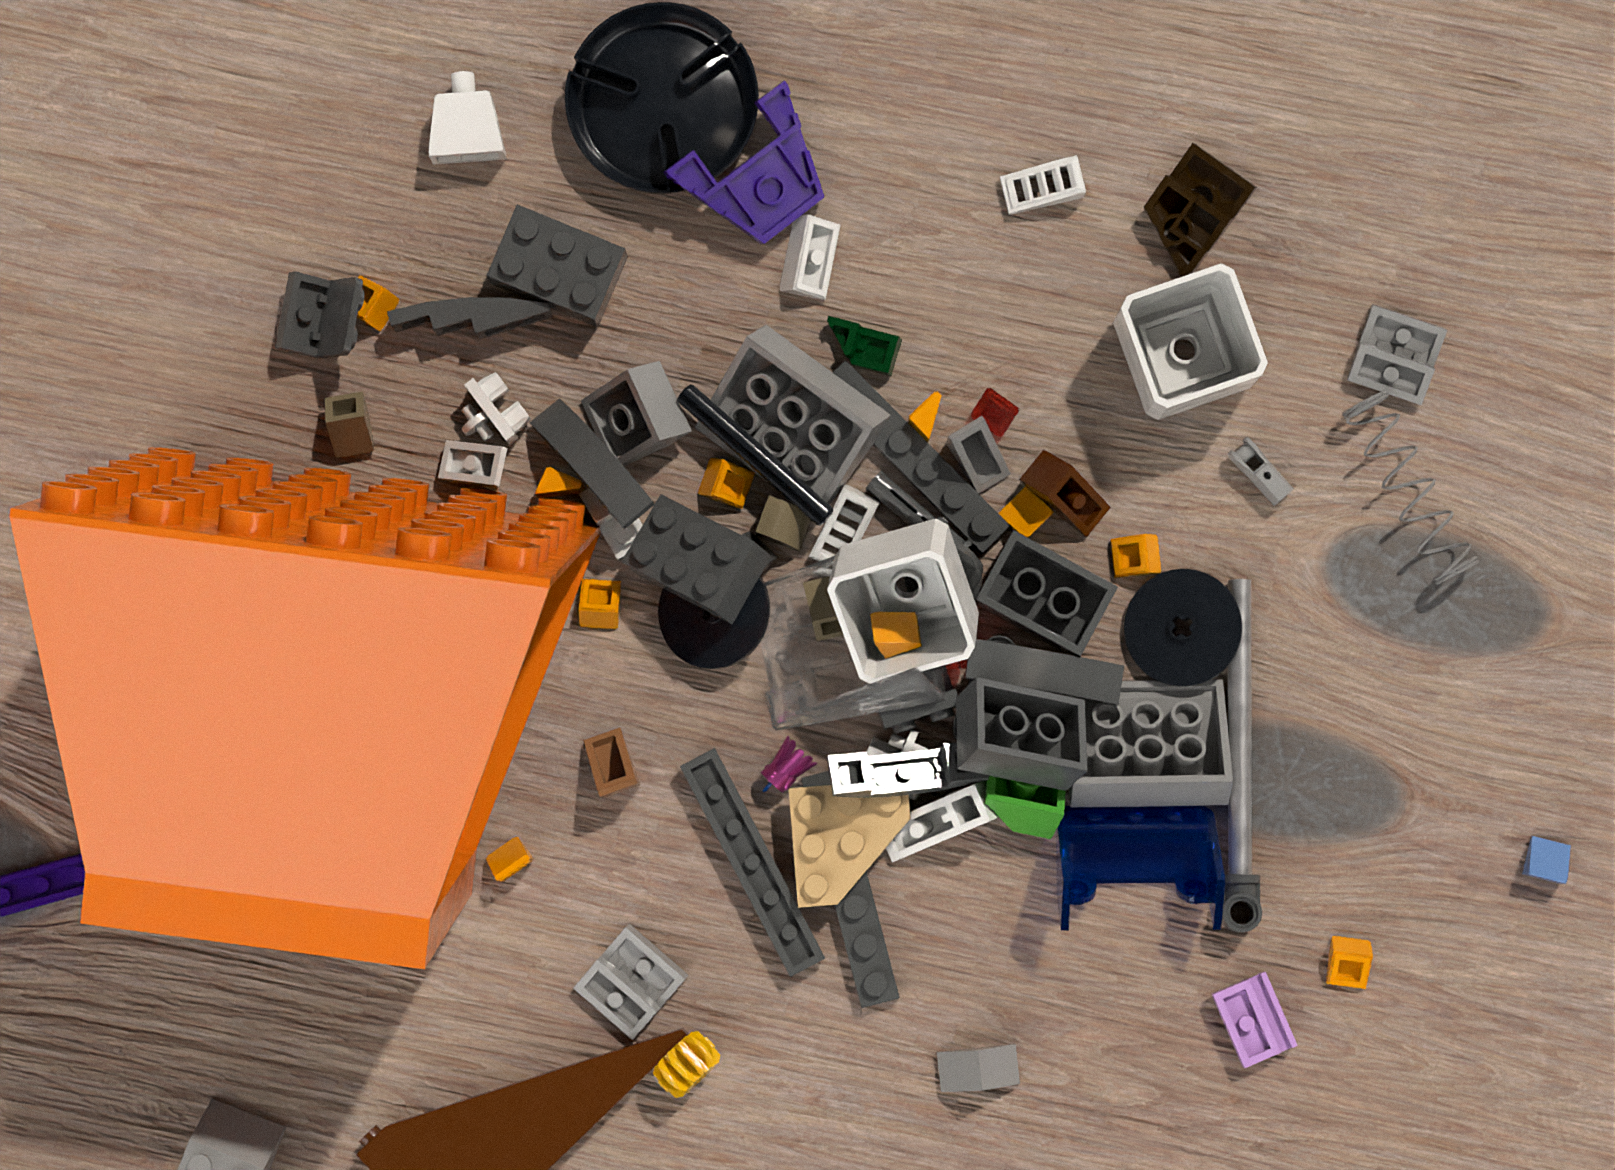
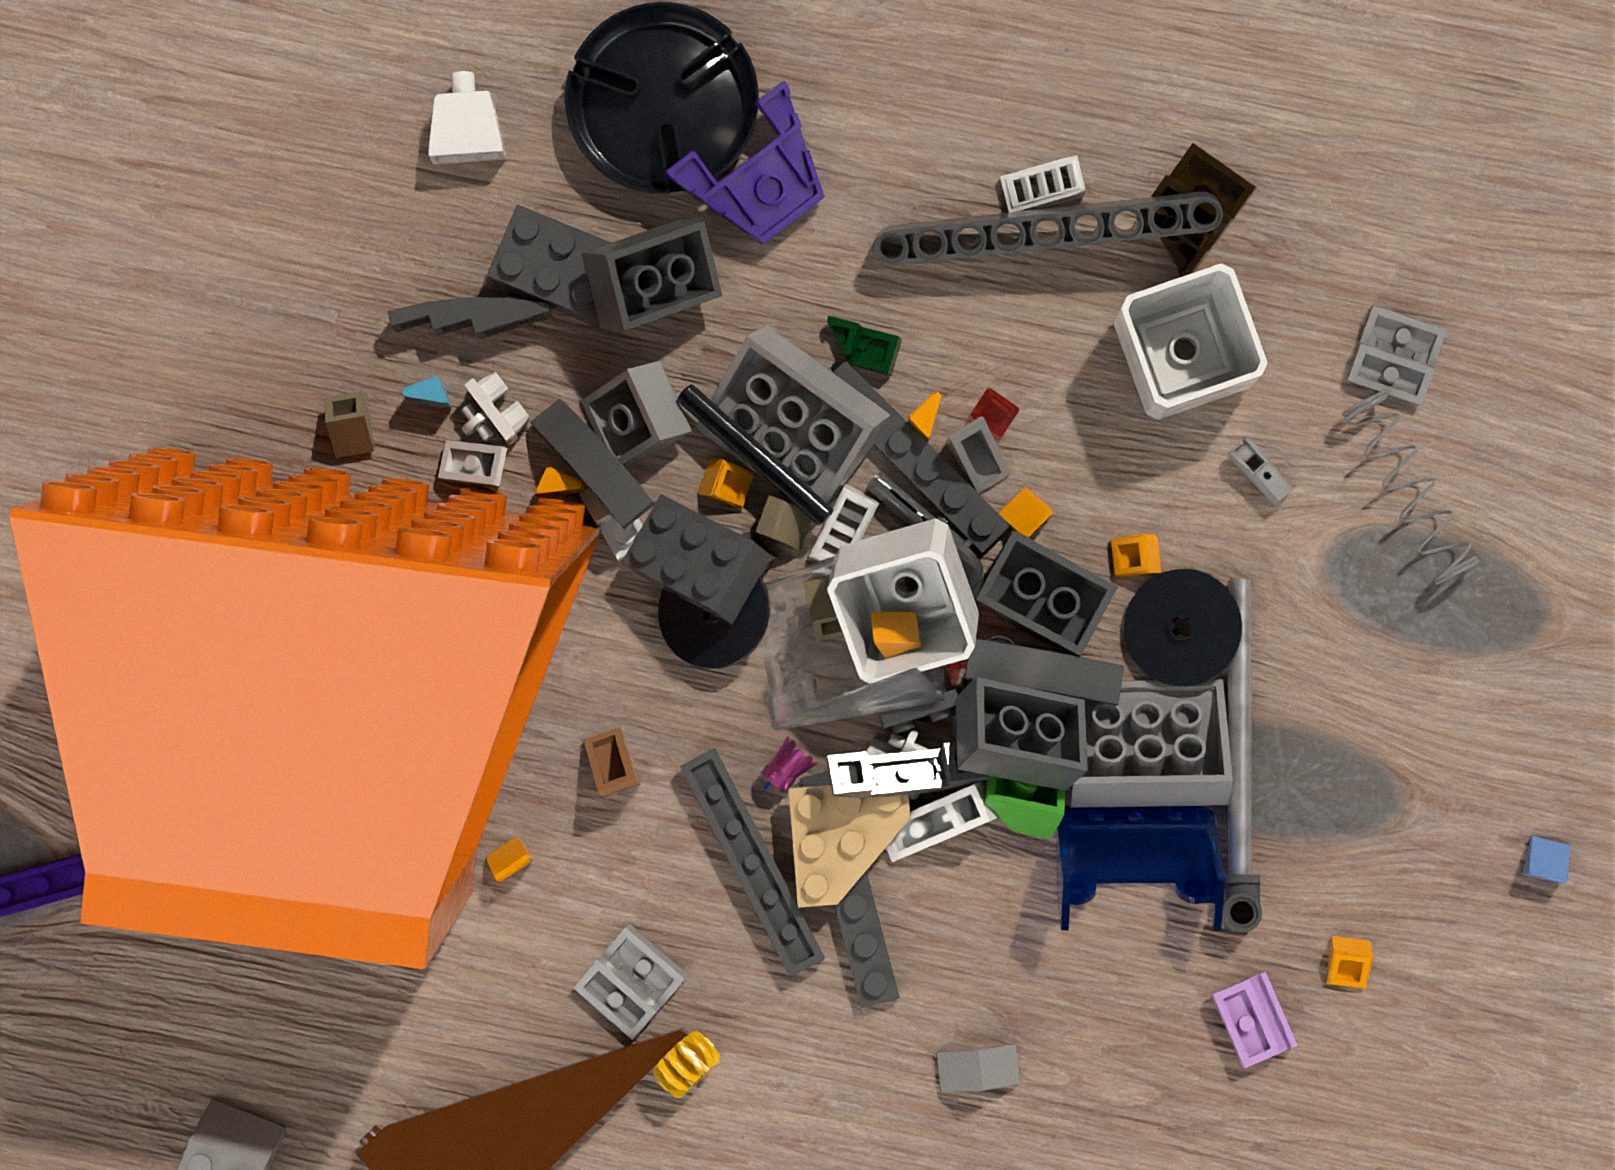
dark grey bracket [275,271,365,359] -> none
light orange slope [357,275,399,331] -> none
light orange slope [578,579,621,629] -> none
white slope [780,214,840,300] -> none
reddish brown slope [1019,449,1111,537] -> none
none -> medium azure slope [402,376,452,409]
none -> dark grey brick [582,219,722,331]
none -> dark grey beam [874,192,1223,266]

